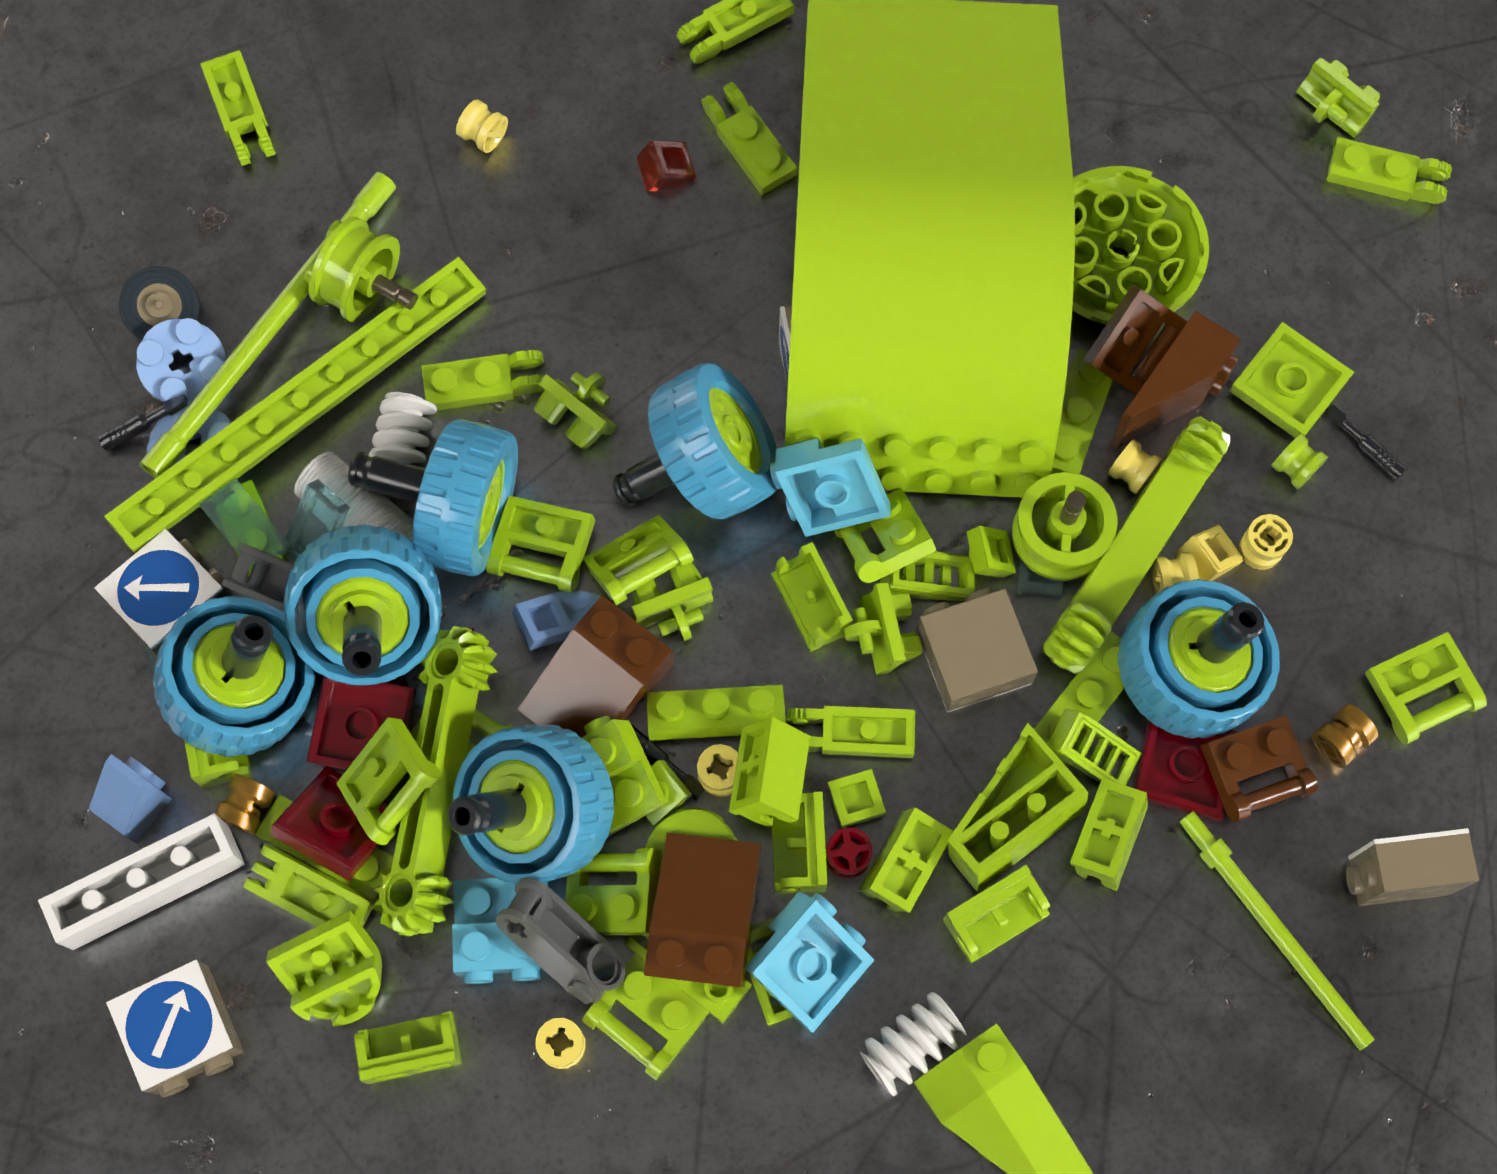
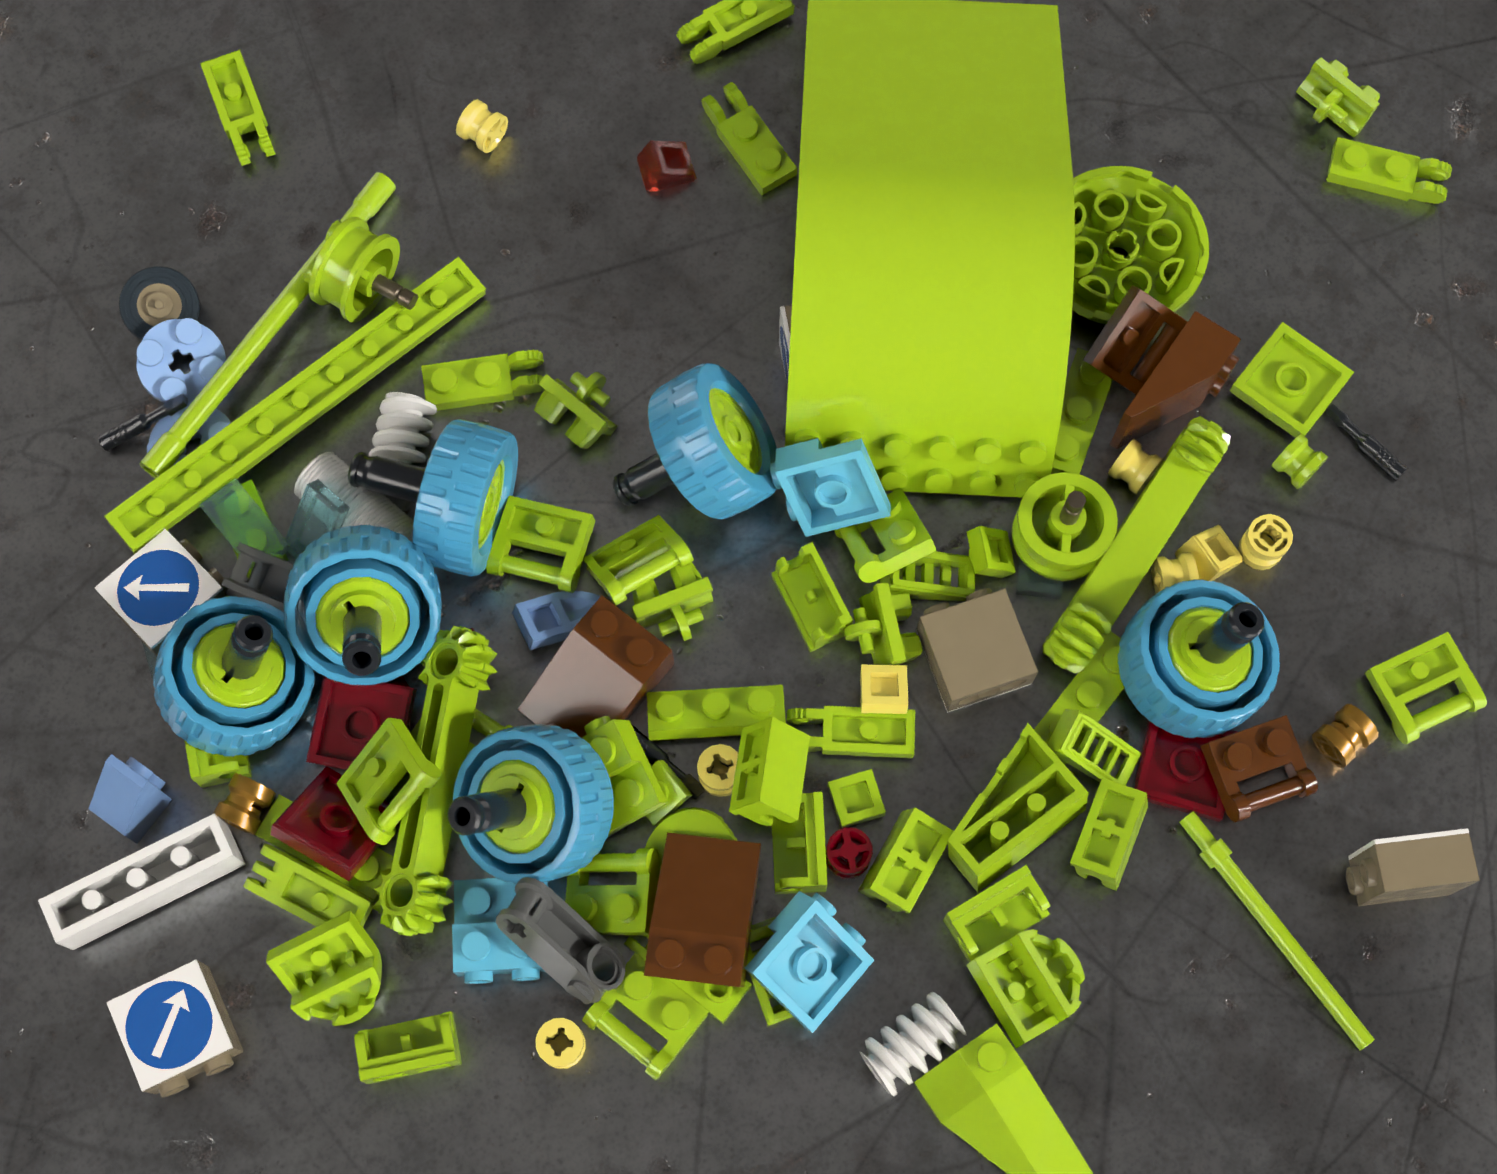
none -> light yellow tile [860,664,908,714]
none -> lime slope [966,929,1085,1049]

